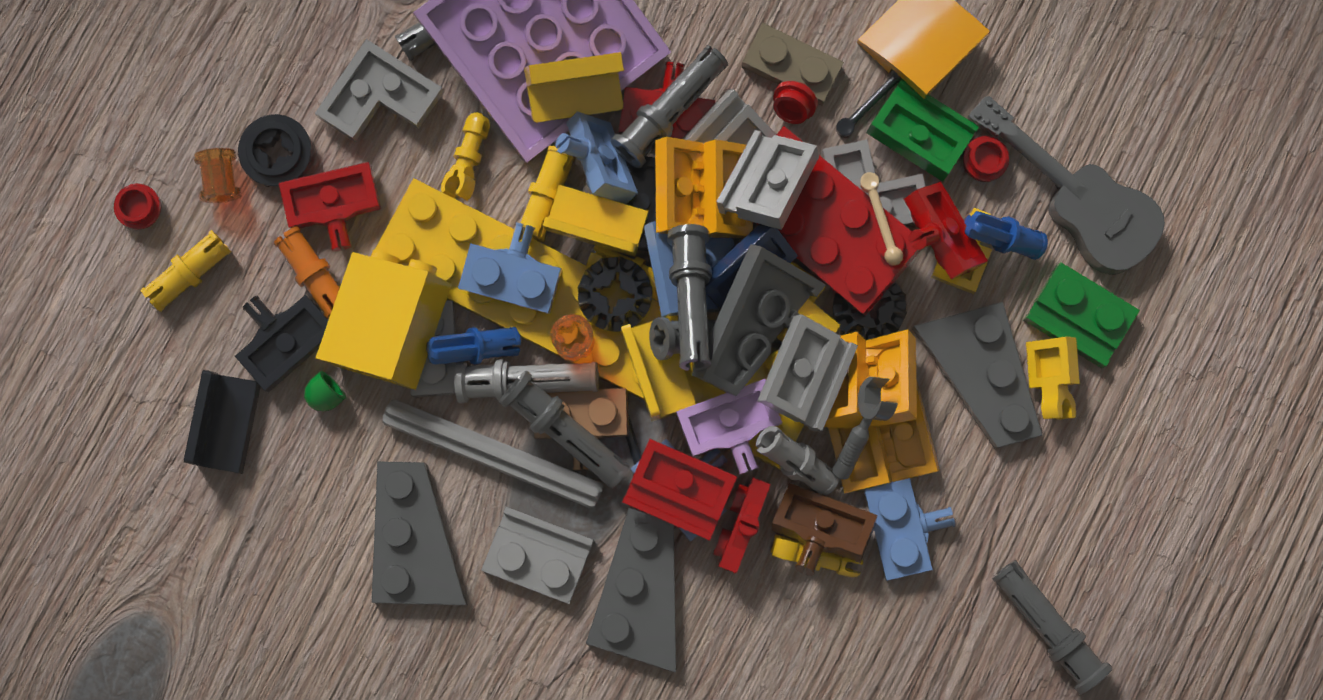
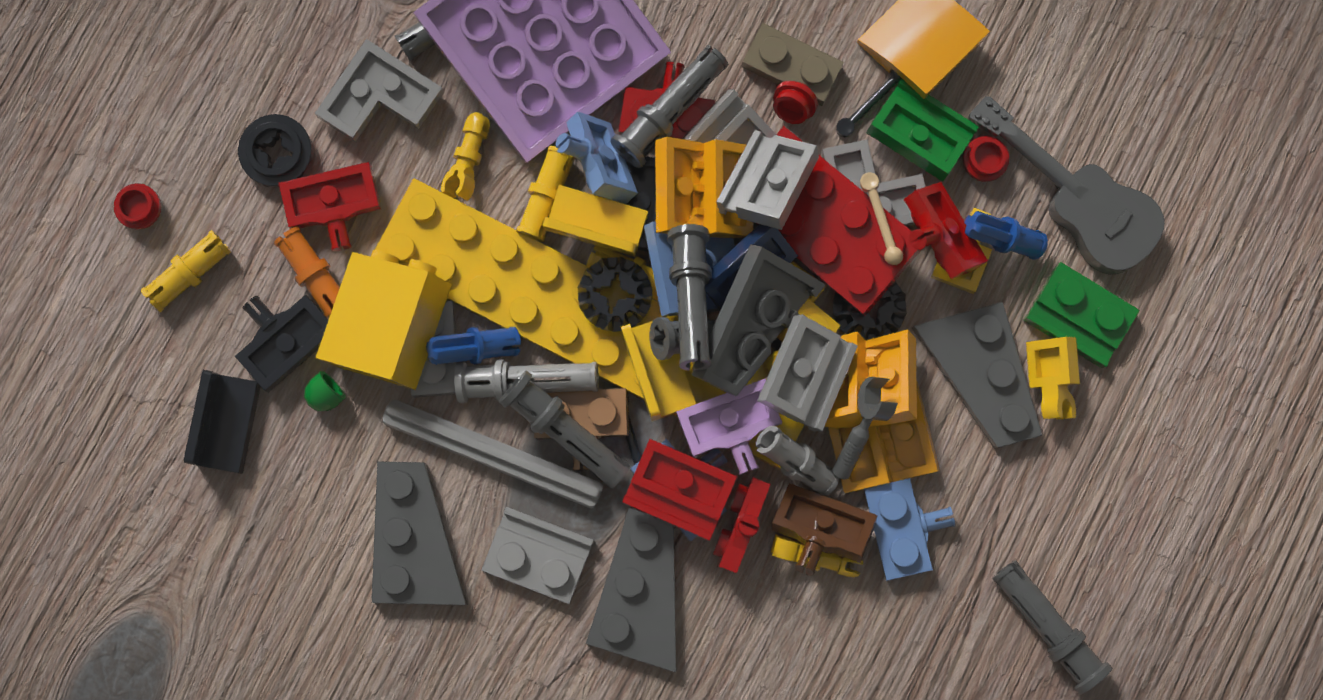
clear orange bush [194,148,242,203] -> none
medium blue plate [458,222,562,314] -> none
yellow panel [524,52,624,123] -> none
clear orange bush [551,314,595,362] -> none

